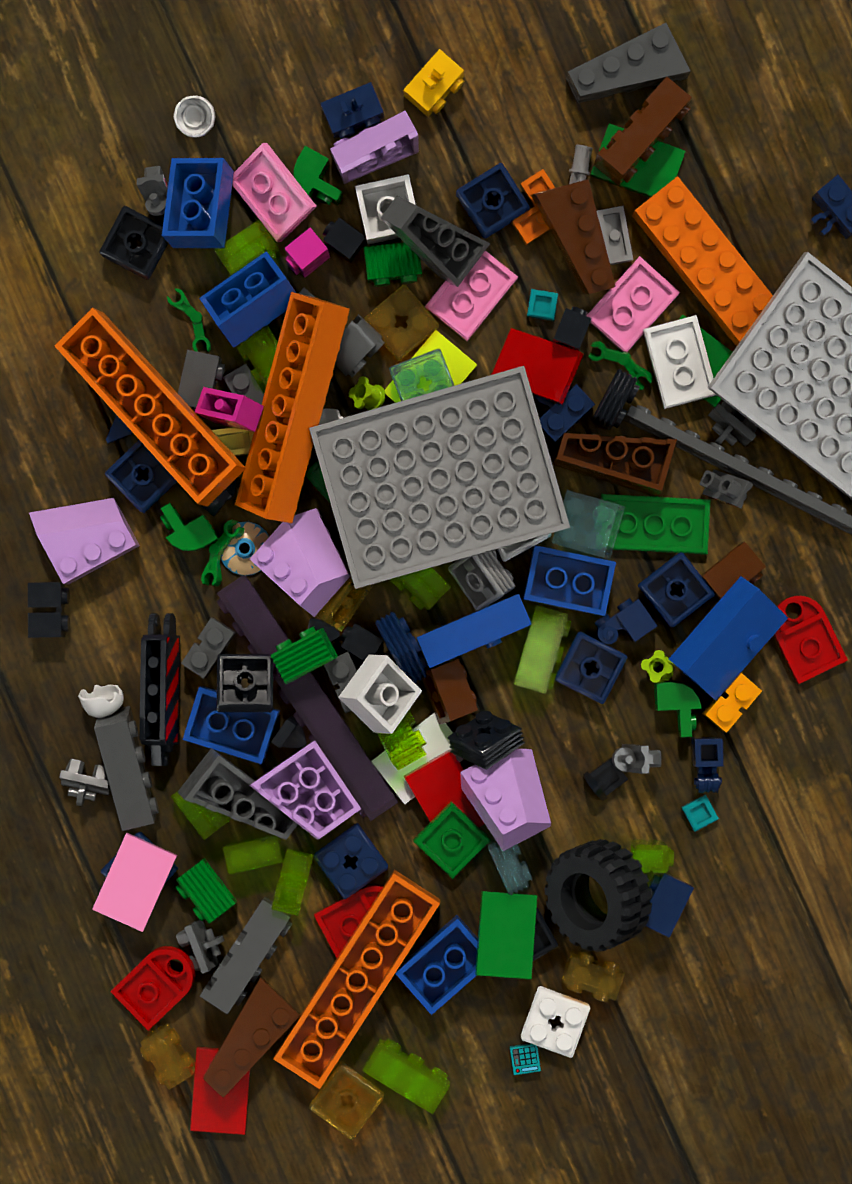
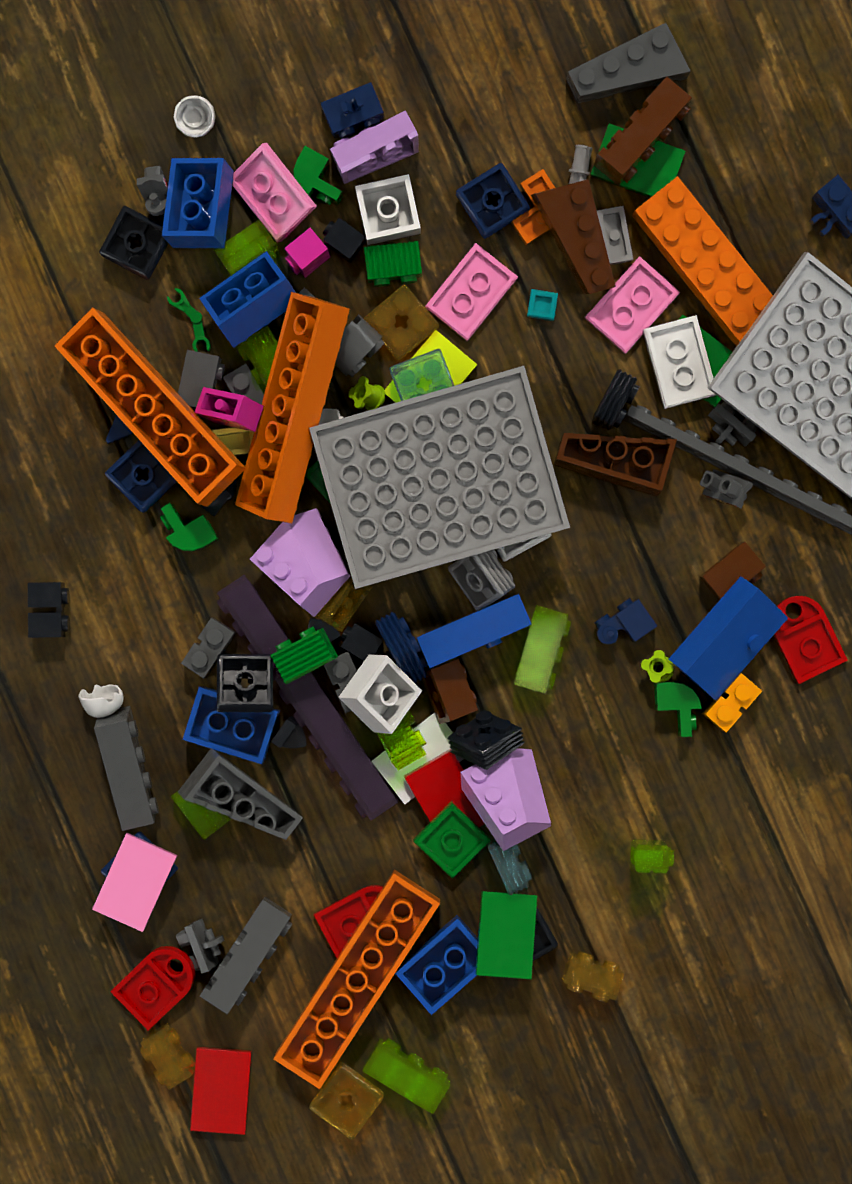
lavender wedge [29,498,140,585] -> none
dark grey hips [59,759,111,807] -> none
black hinge [139,613,180,766] -> none
green brick [176,858,237,924] -> none
green piece [201,519,245,586] -> none
reddish brown wedge [203,976,300,1097] -> none
tan dish [221,522,269,576] -> none
clear neon green brick [223,834,284,874] -> none
lavender wedge [249,741,361,840] -> none
clear neon green brick [271,848,314,916] -> none
dark blue brick [314,823,388,899] -> none
dark grey wedge [380,196,490,287] -> none
clear neon green brick [390,567,451,610] -> none
yellow brick [403,49,465,117] -> none
red tile [491,328,584,405] -> none
teal tile [510,1043,541,1075] -> none
white brick [521,986,590,1058] -> none
blue brick [523,545,616,616] -> none
dark blue brick [535,384,595,444] -> none
black tyre [545,839,652,952] -> none
black piece [552,307,592,351] -> none
clear light blue brick [552,490,625,559] -> none
dark blue brick [555,632,627,704] -> none
black tile [583,757,628,801] -> none
green piece [588,341,653,390] -> none
green tile [598,494,710,554] -> none
dark grey hips [612,744,661,774] -> none
dark blue brick [638,552,715,627] -> none
dark blue brick [646,870,694,938] -> none
teal tile [681,794,719,832] -> none
dark blue brick [691,737,724,793] -> none

